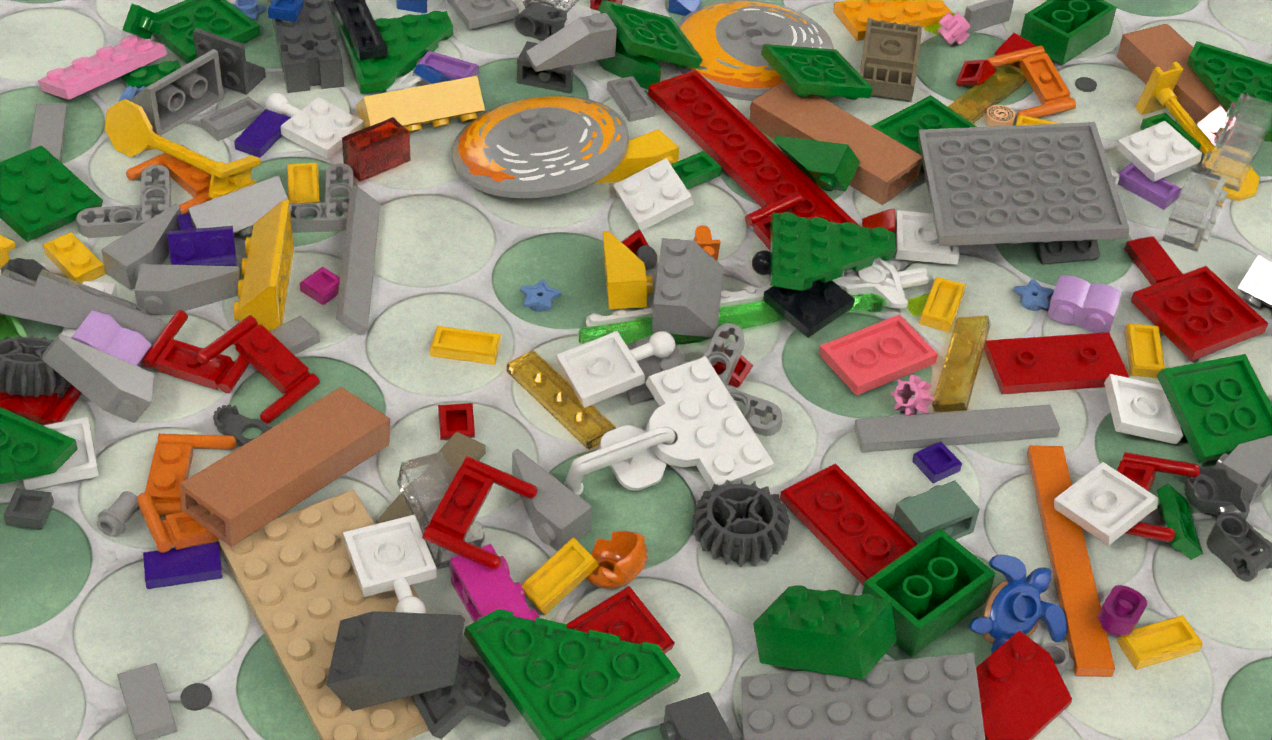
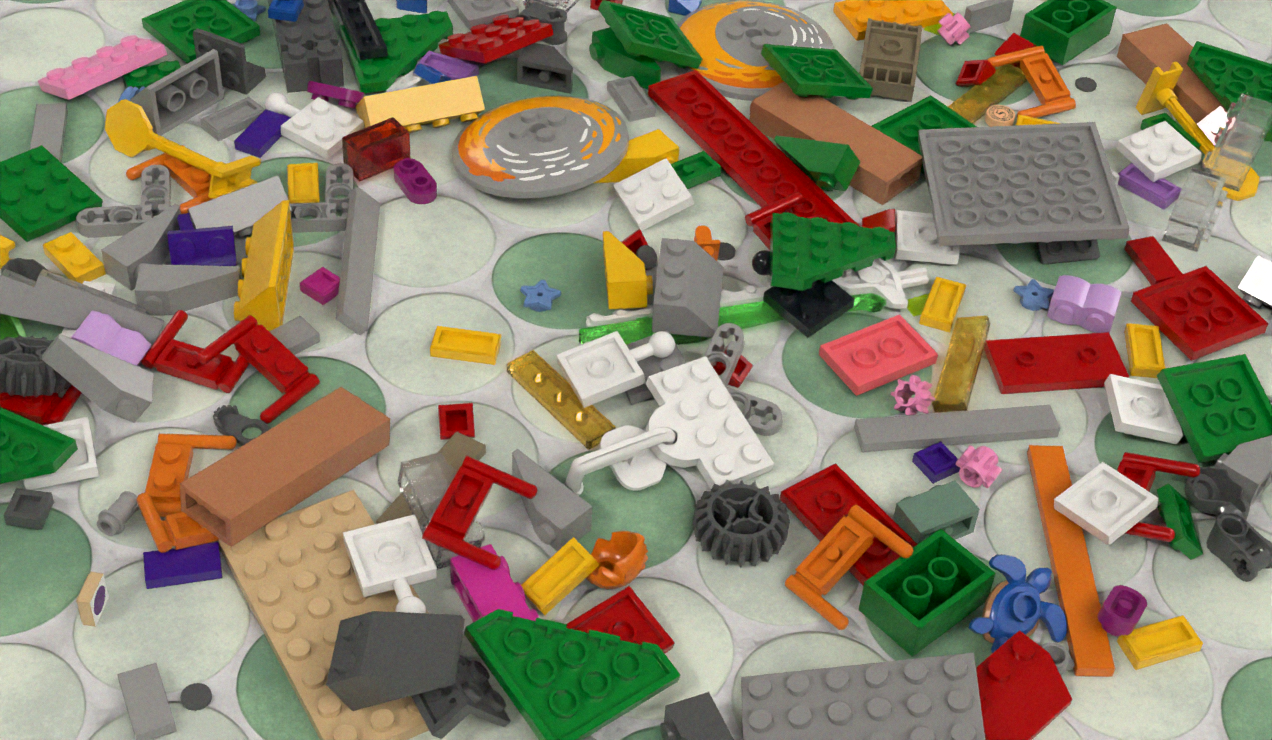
green tile [122,4,162,39] -> none
light grey slope [526,13,617,72] -> none
green brick [753,585,897,680] -> none
none -> tan tile [76,572,109,627]
none -> magenta plate [307,81,364,108]
none -> magenta plate [394,158,437,204]
none -> red plate [439,15,554,64]
none -> dark grey piece [718,242,736,261]
none -> orange plate [785,505,913,630]
none -> bright pink gear [956,445,1002,488]

